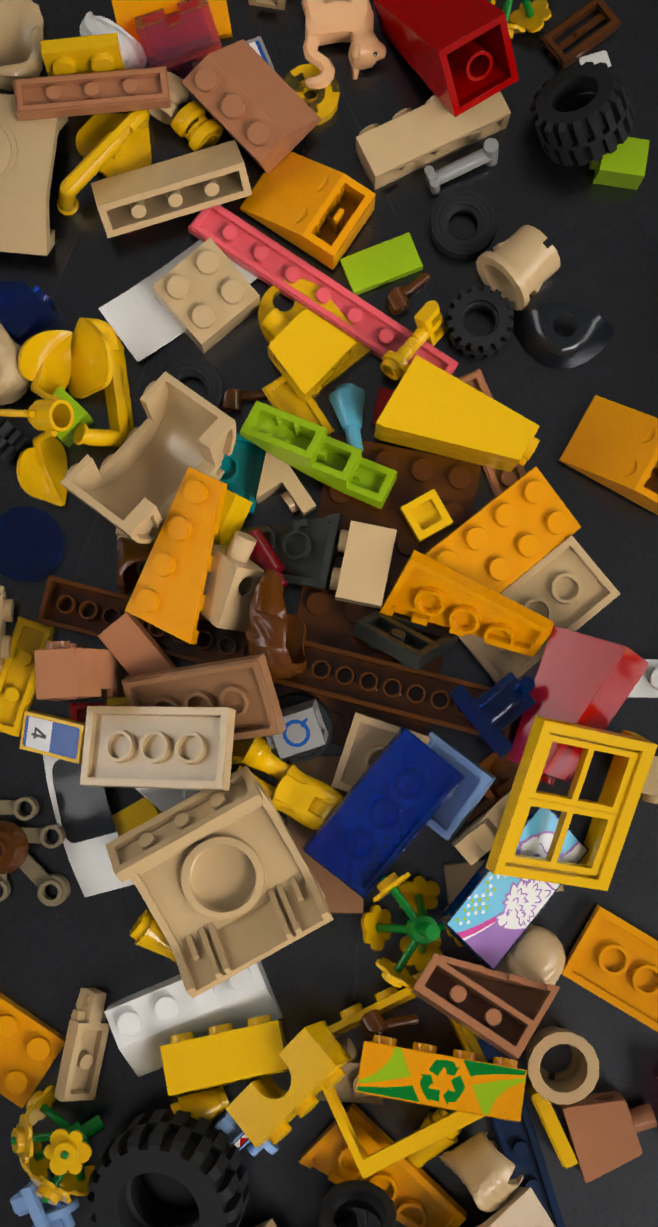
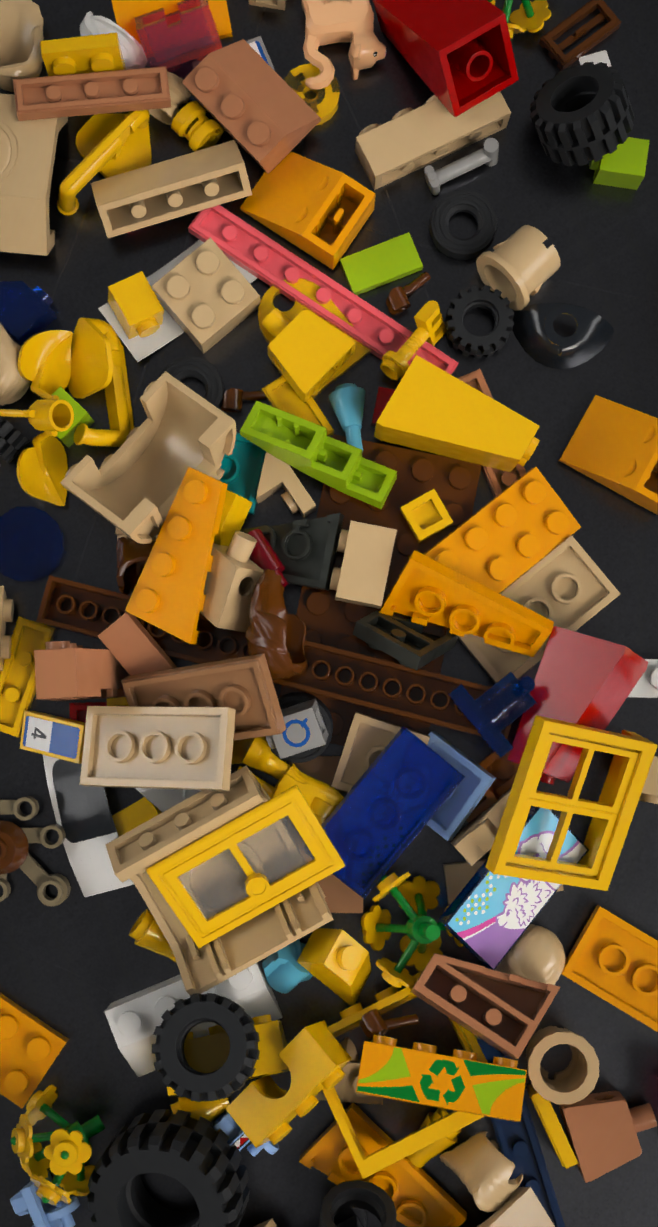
tan hinge [54,987,110,1102] -> none
none -> yellow brick [108,271,164,339]
none -> yellow door [146,785,345,948]
none -> black tyre [152,993,260,1102]
none -> medium azure piece [262,939,313,994]
none -> yellow slope [296,928,372,1005]

